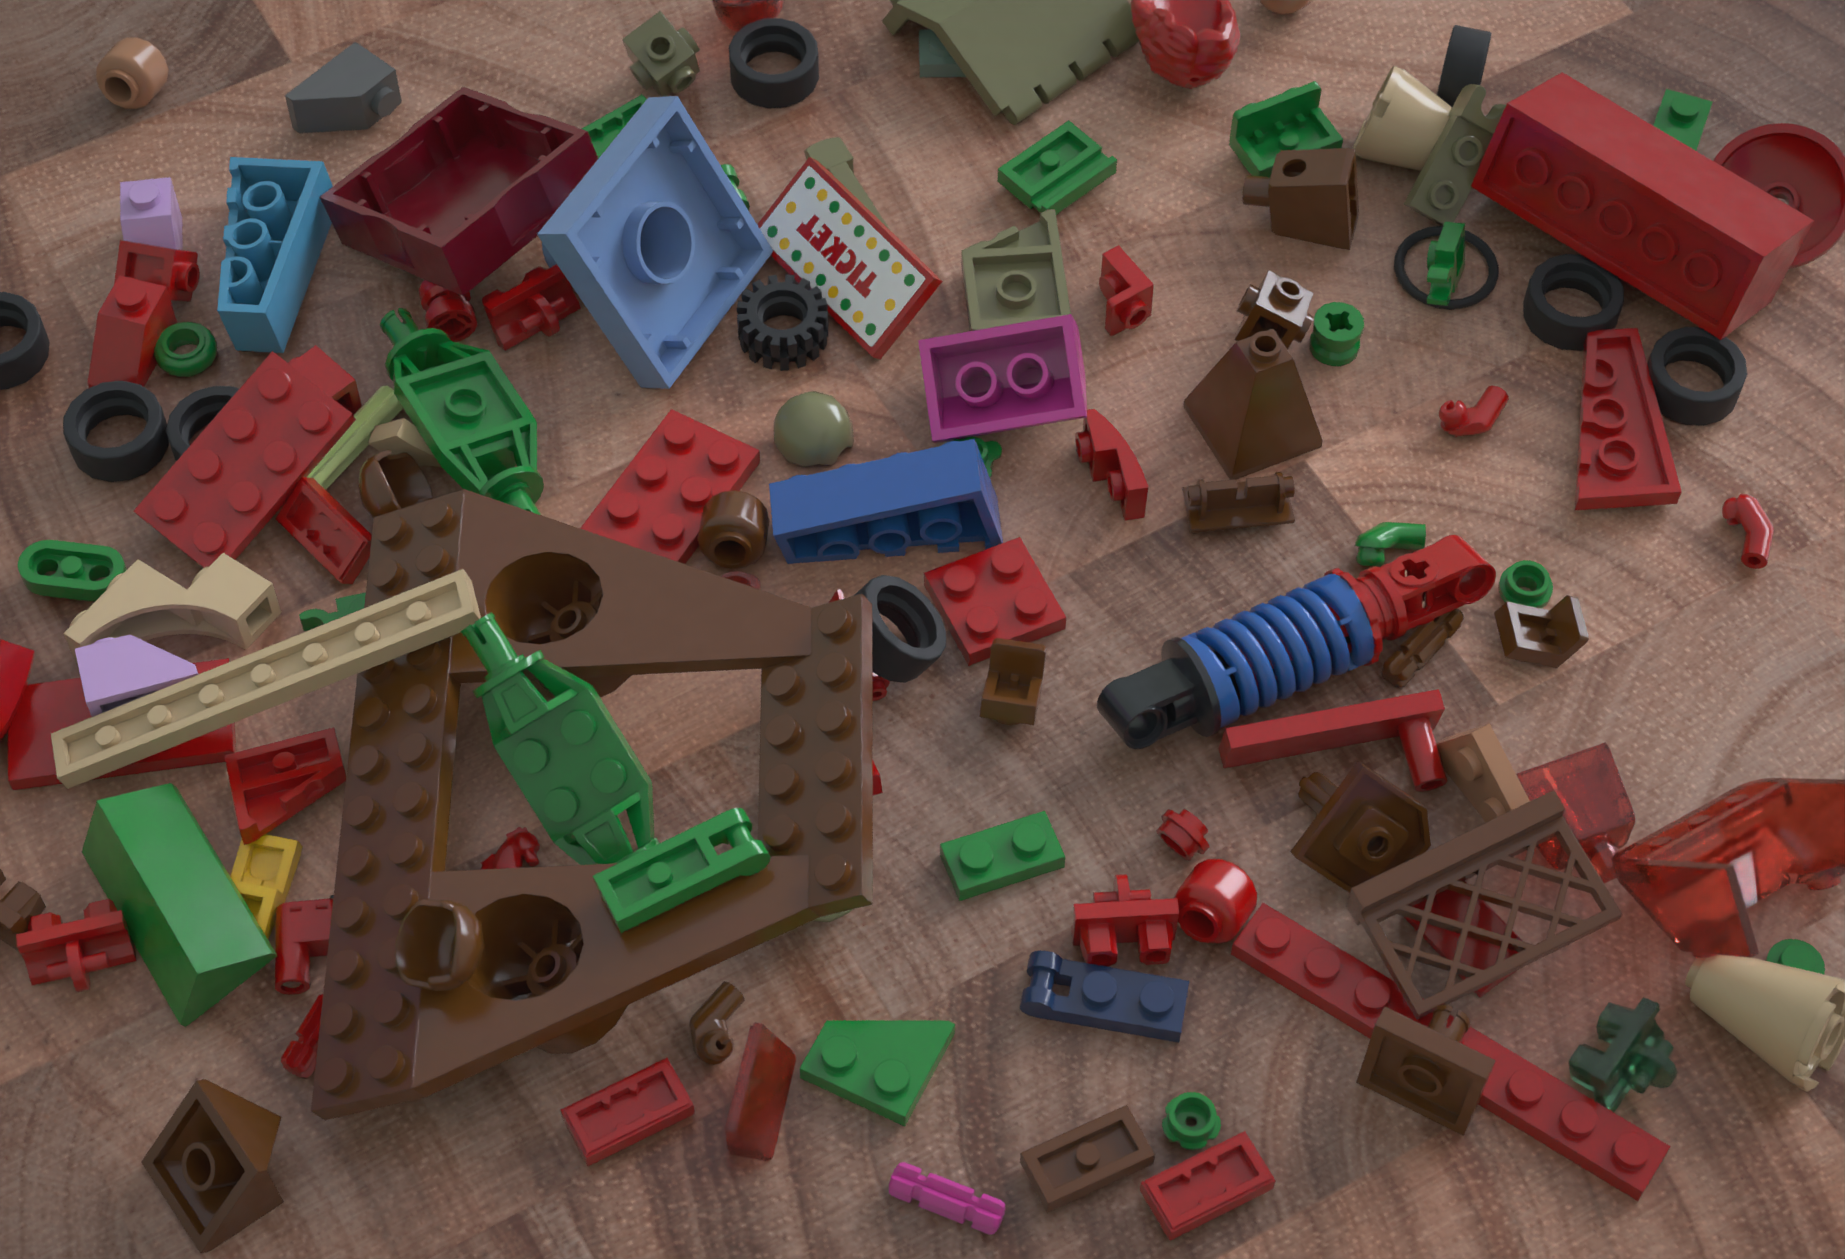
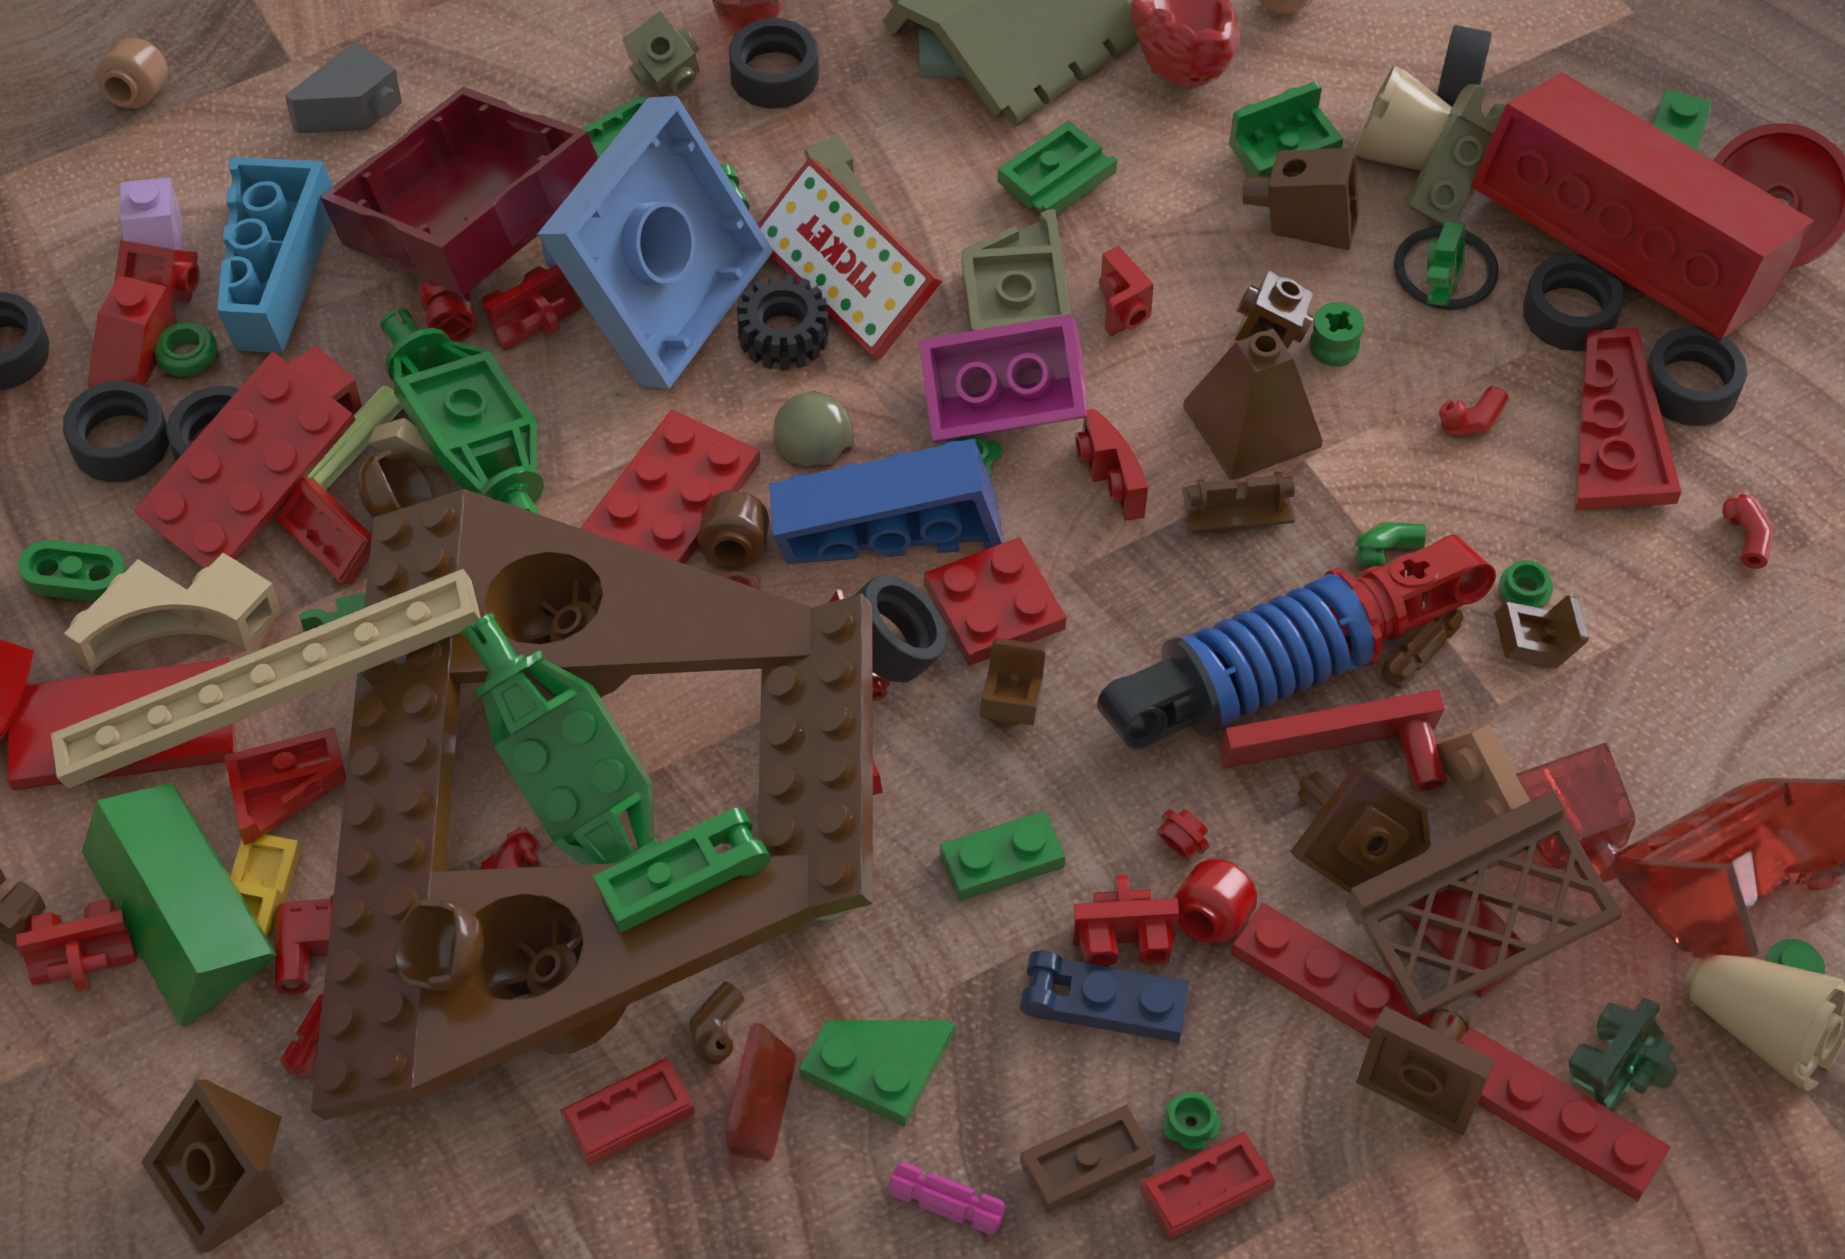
lavender slope [75,634,199,717] -> none

